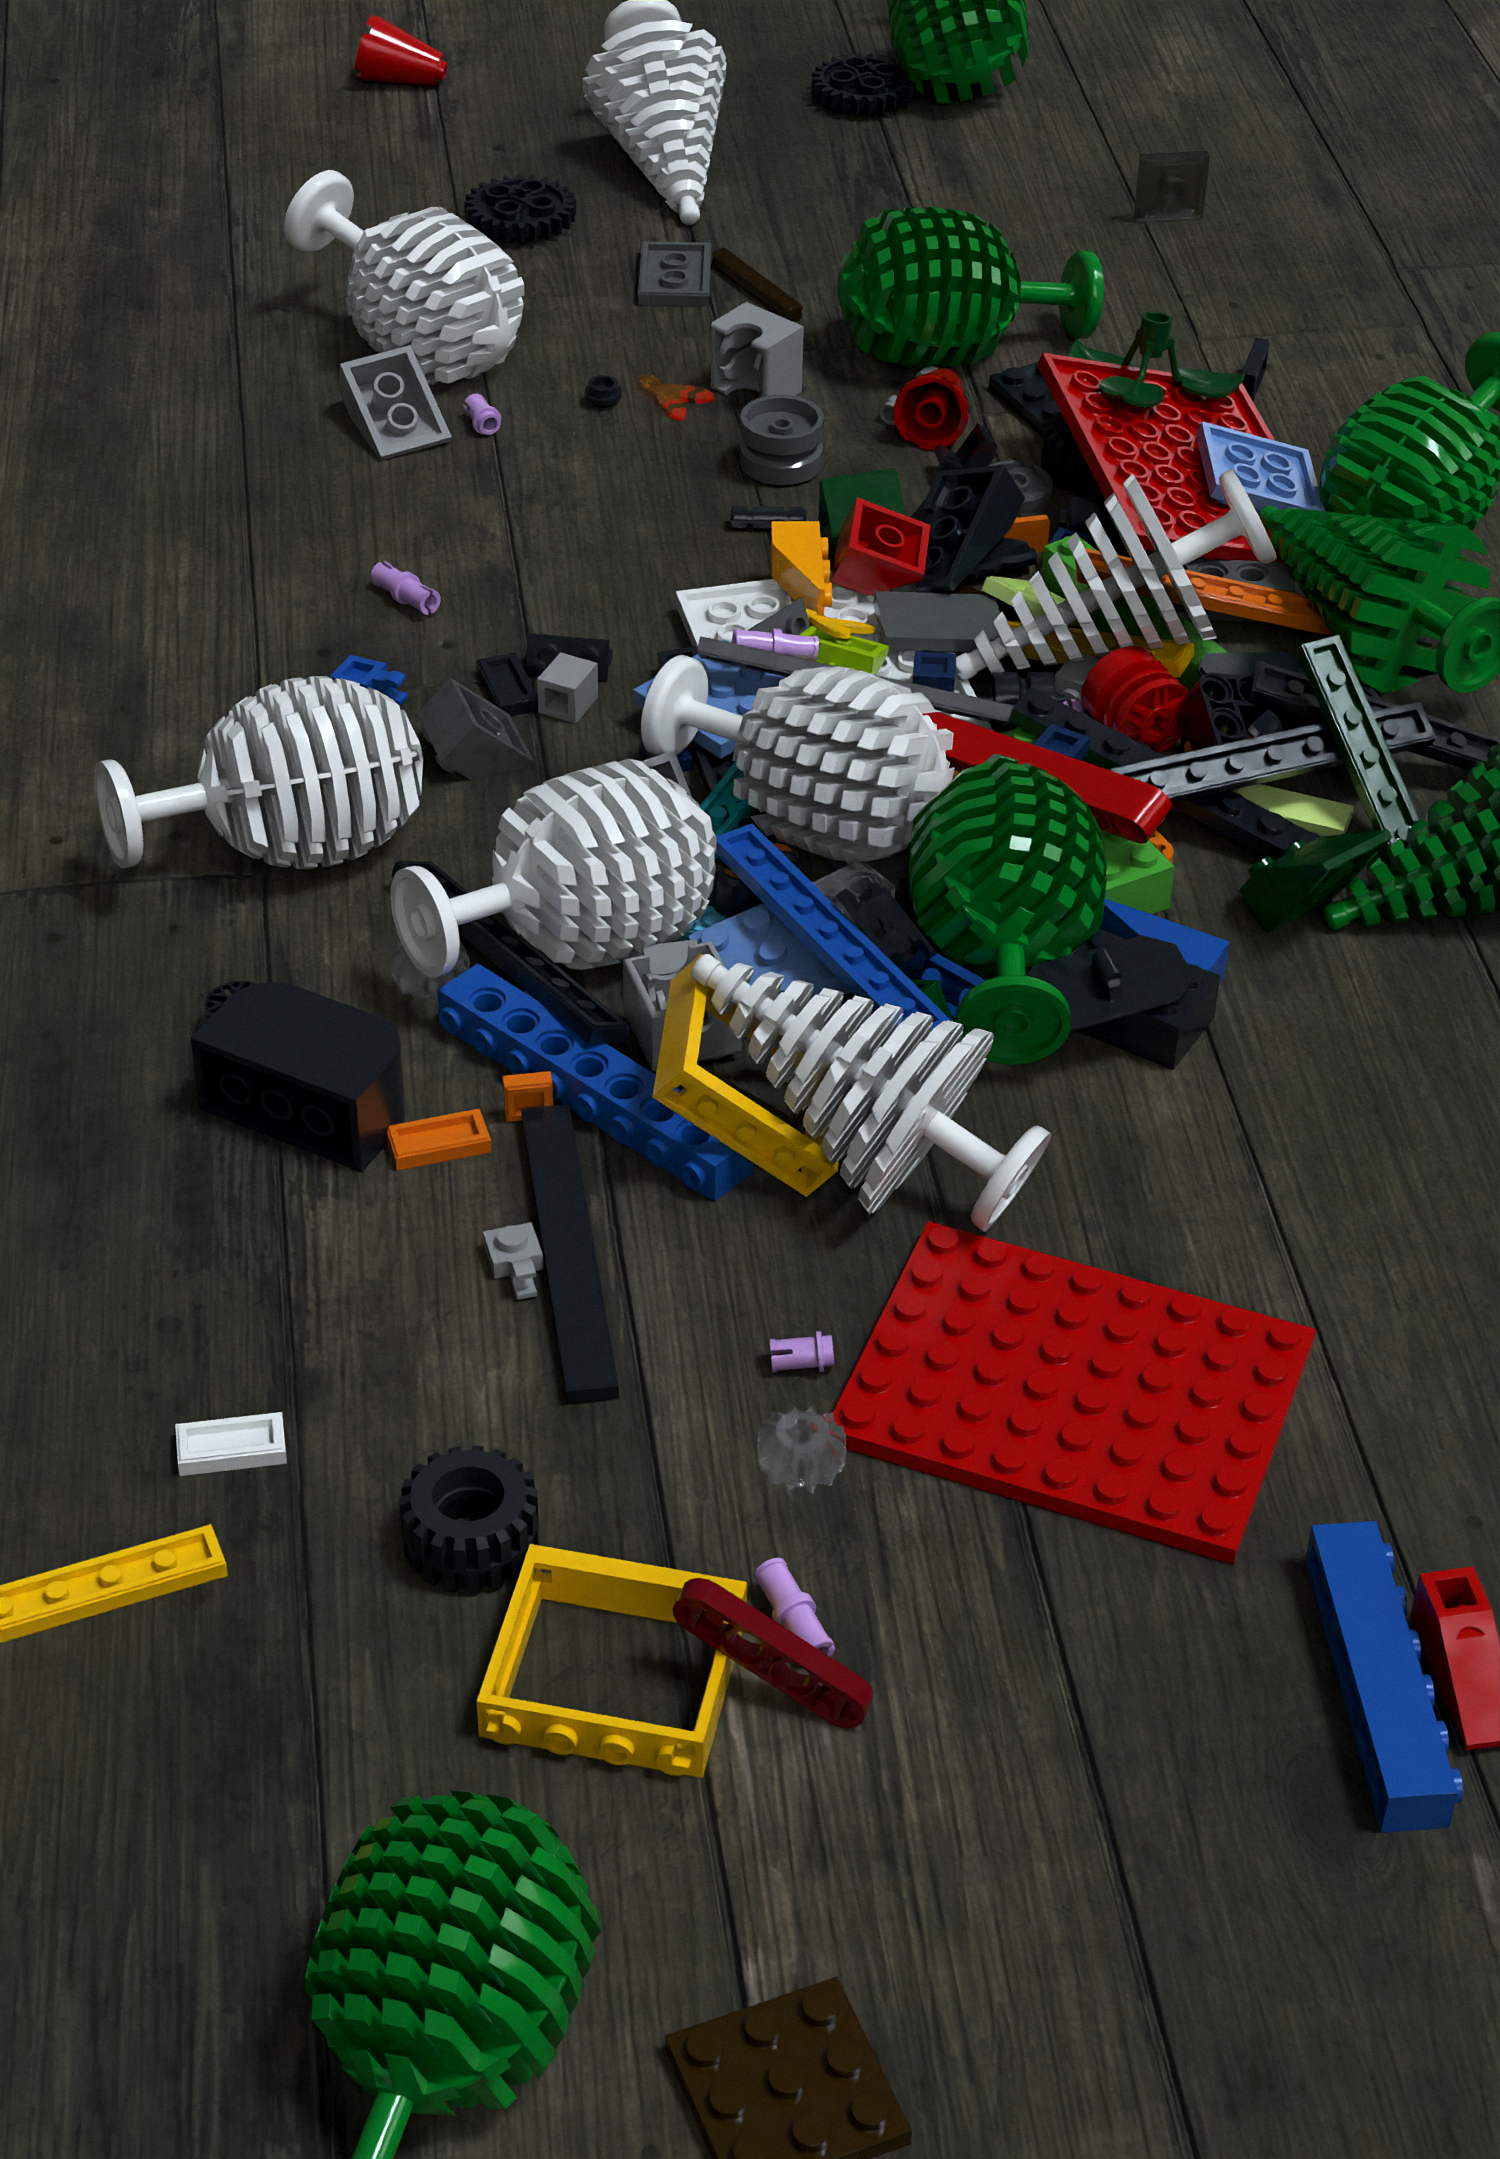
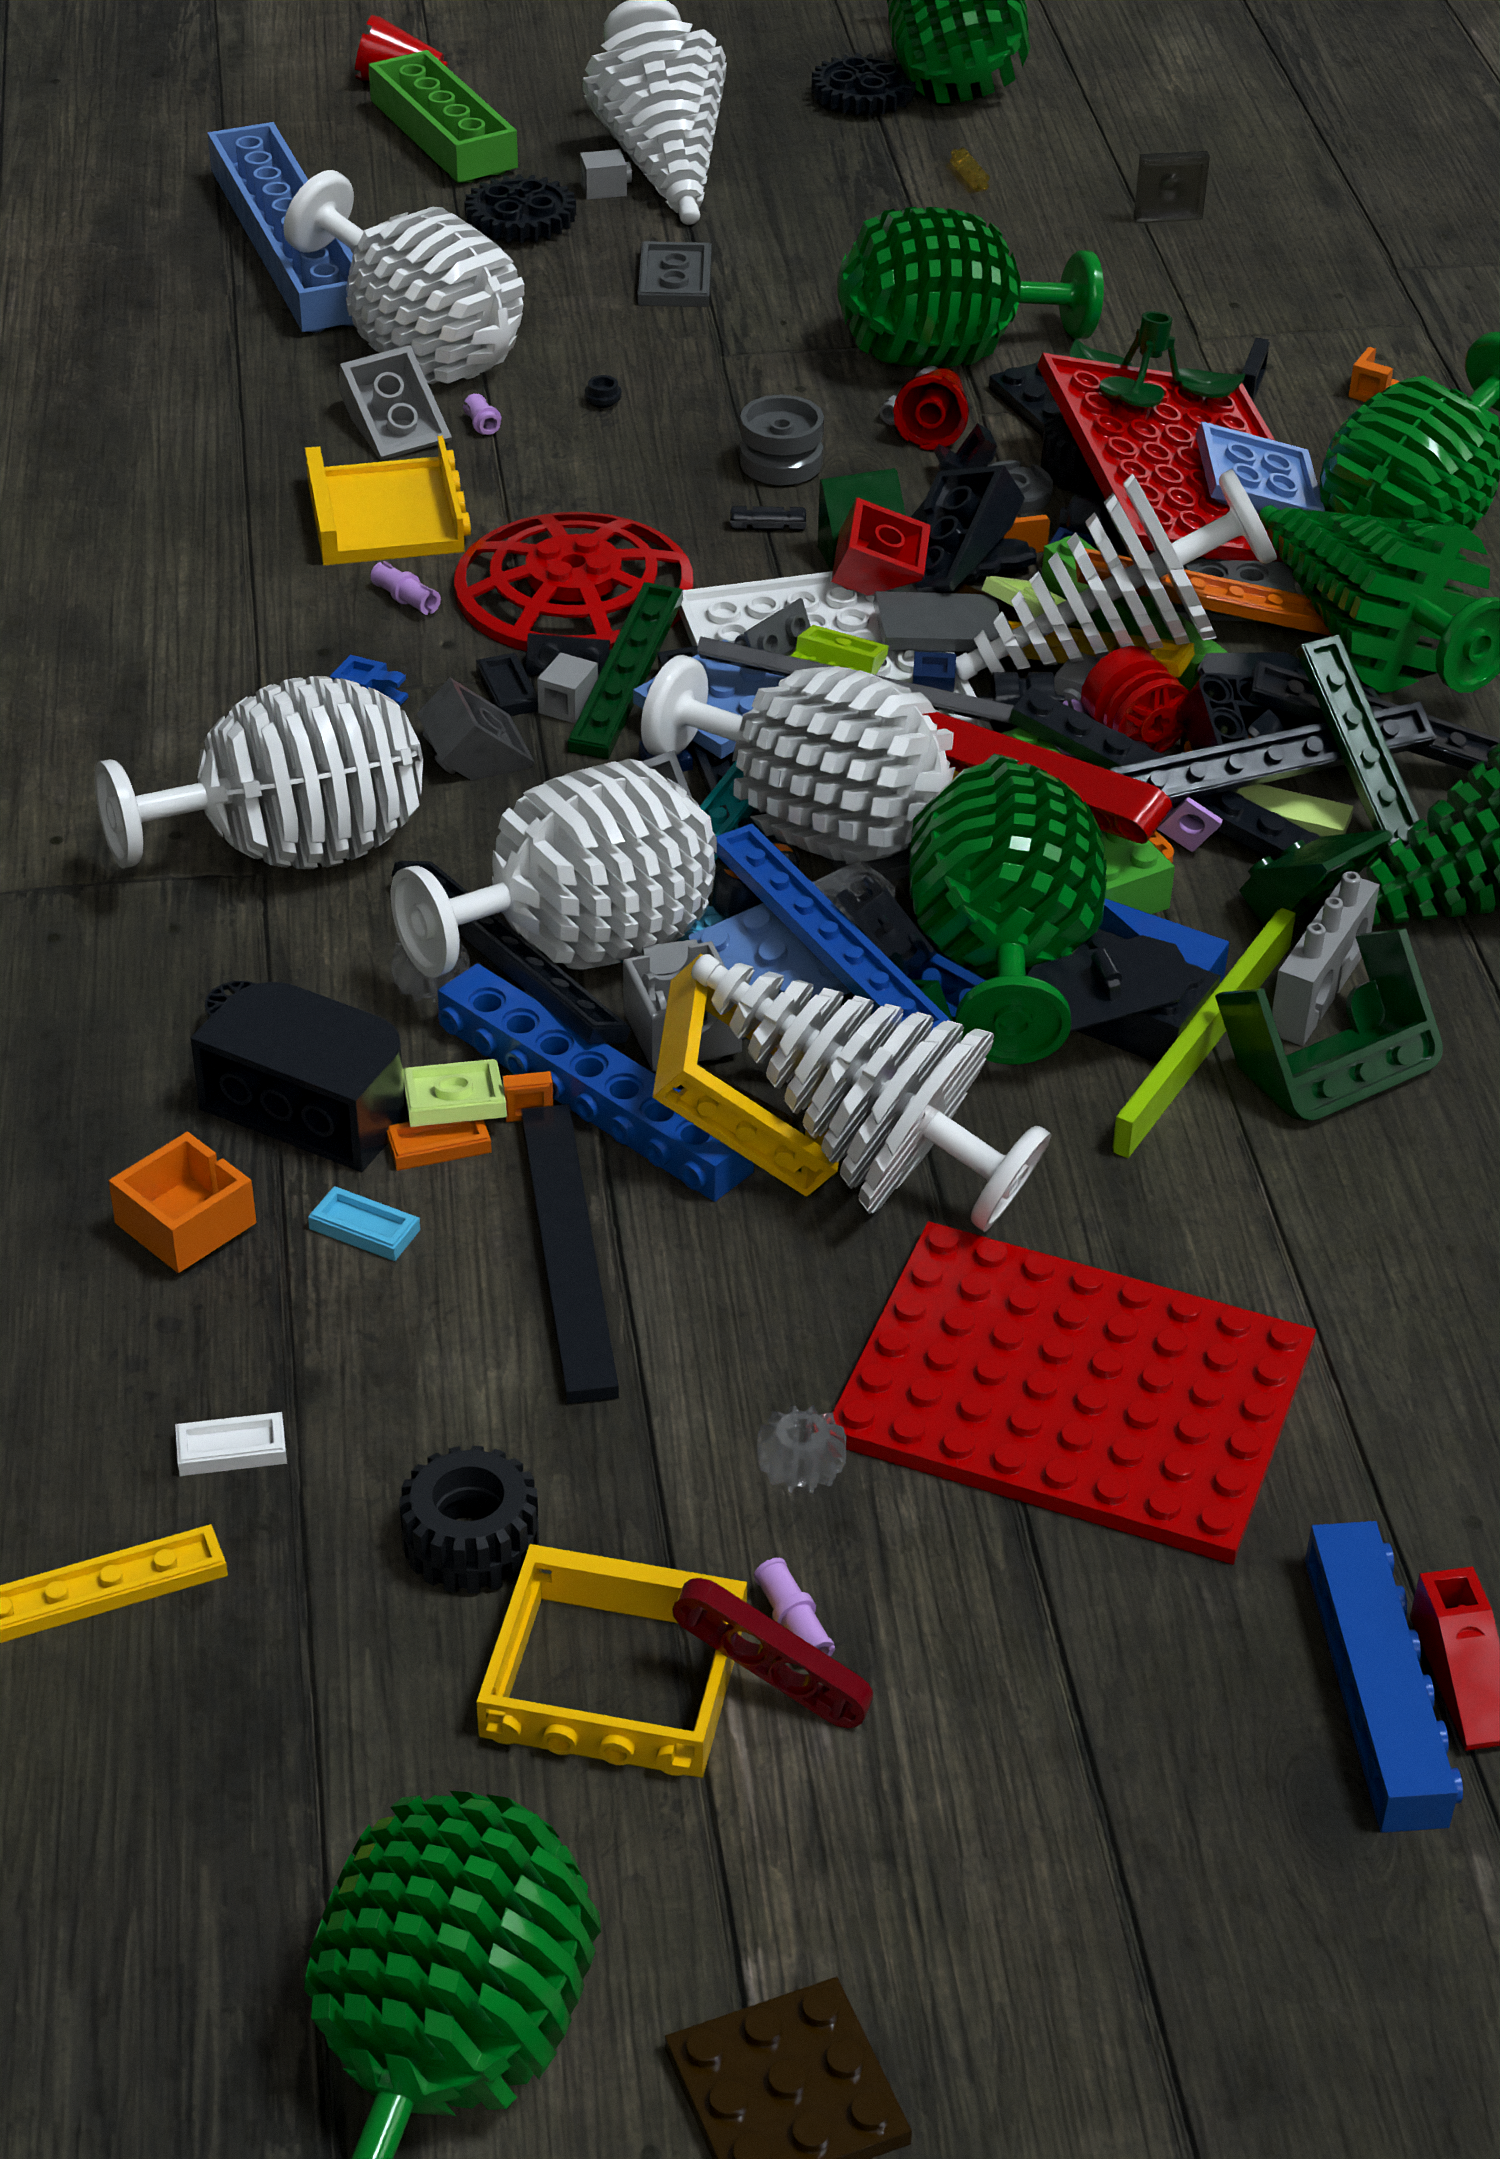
light grey plate [483,1222,544,1300] -> none
clear orange piece [638,374,714,421] -> none
light grey piece [711,302,804,399] -> none
dark brown axle [712,247,803,322] -> none
lavender pin [731,628,819,662] -> none
light orange slope [770,521,832,616] -> none
lavender pin [770,1331,834,1372] -> none
yellow piece [805,608,875,639] -> none
dark blue plate [1034,724,1090,760] -> none
none -> orange piece [108,1131,257,1273]
none -> medium blue brick [207,122,354,332]
none -> yellow panel [305,435,471,566]
none -> medium azure tile [308,1186,420,1261]
none -> bright green brick [368,50,518,183]
none -> yellowish green tile [402,1059,507,1127]
none -> red dish [454,512,693,651]
none -> dark green tile [567,582,683,760]
none -> light grey brick [580,149,632,200]
none -> clear yellow axle [950,147,990,191]
none -> lime tile [1112,908,1296,1158]
none -> lavender bracket [1157,797,1223,852]
none -> dark green windscreen [1215,928,1443,1121]
none -> light grey piece [1272,871,1380,1046]
none -> orange panel [1348,347,1399,402]

